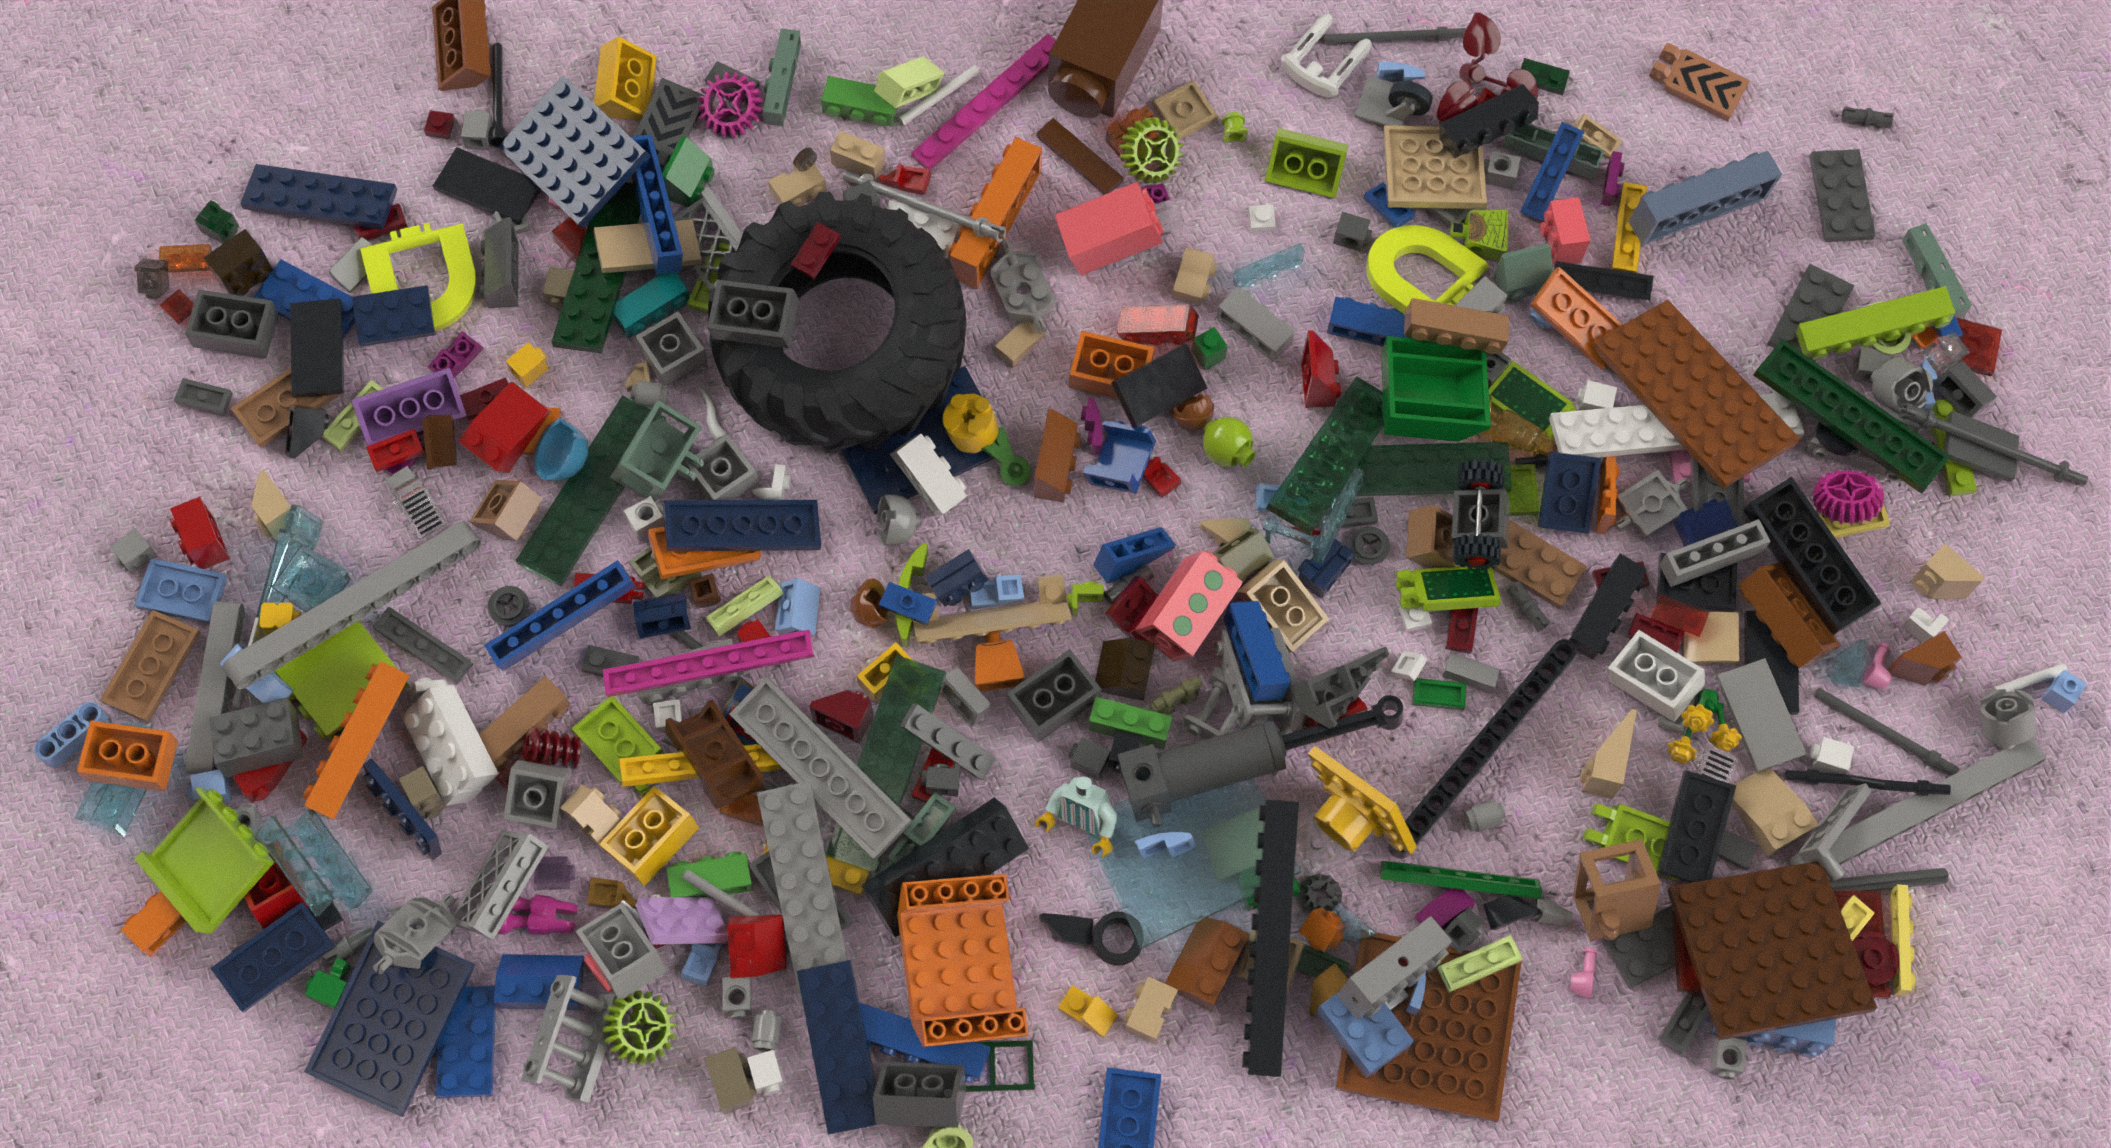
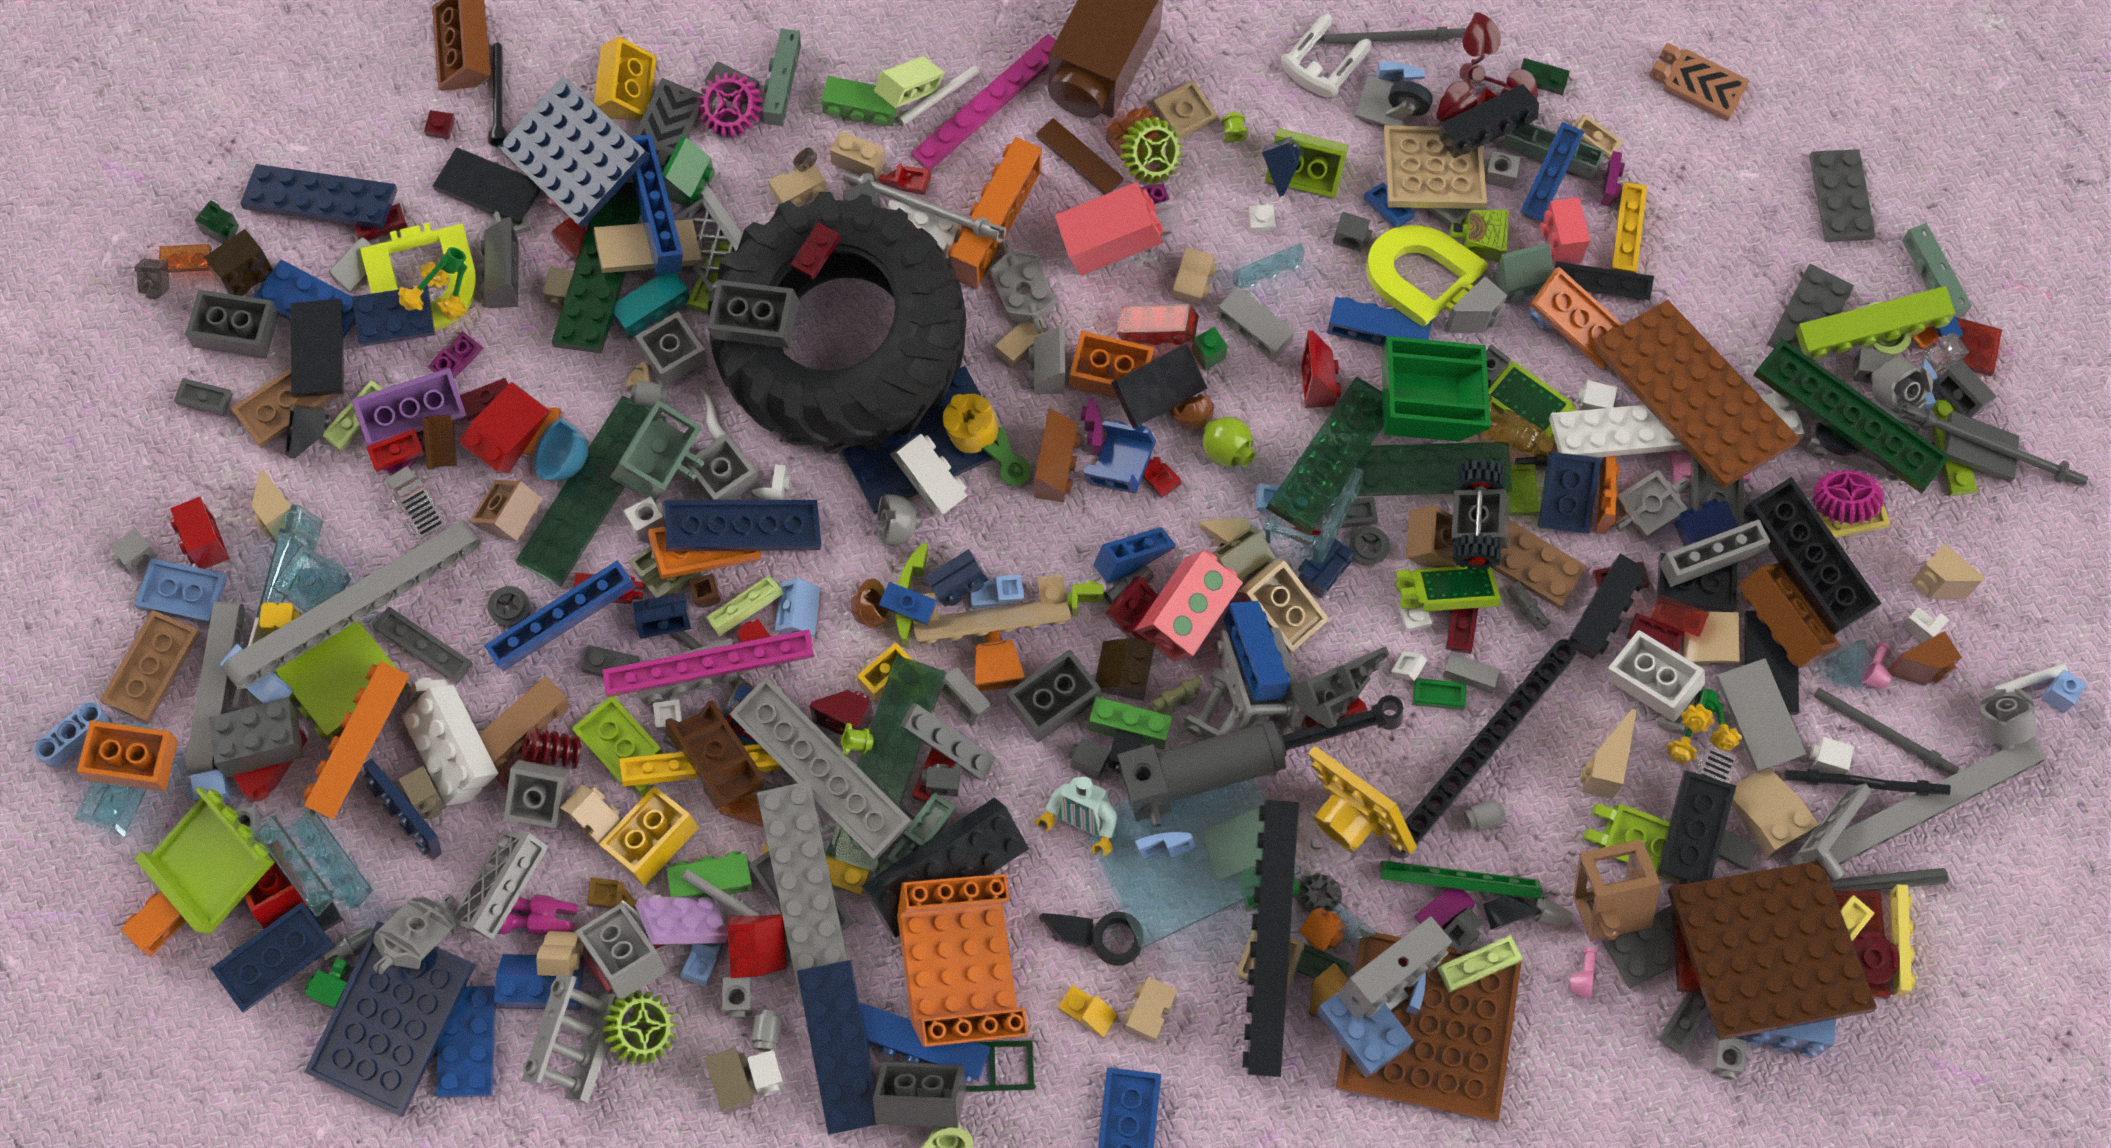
clear red plate [160,289,194,325] -> none
light grey brick [461,110,493,150] -> none
yellow brick [506,342,549,388] -> none
clear purple brick [534,856,575,890] -> none
dark orange slope [1165,916,1250,1011] -> none
medium nougat brick [1404,298,1509,354] -> none
sand blue brick [1628,151,1782,245] -> none
dark grey pin [1841,106,1894,129] -> none
none -> yellow plant [398,247,468,319]
none -> tan brick [536,931,586,976]
none -> lime brick [841,723,873,755]
none -> light grey slope [1029,327,1065,394]
none -> dark blue slope [1262,136,1302,197]

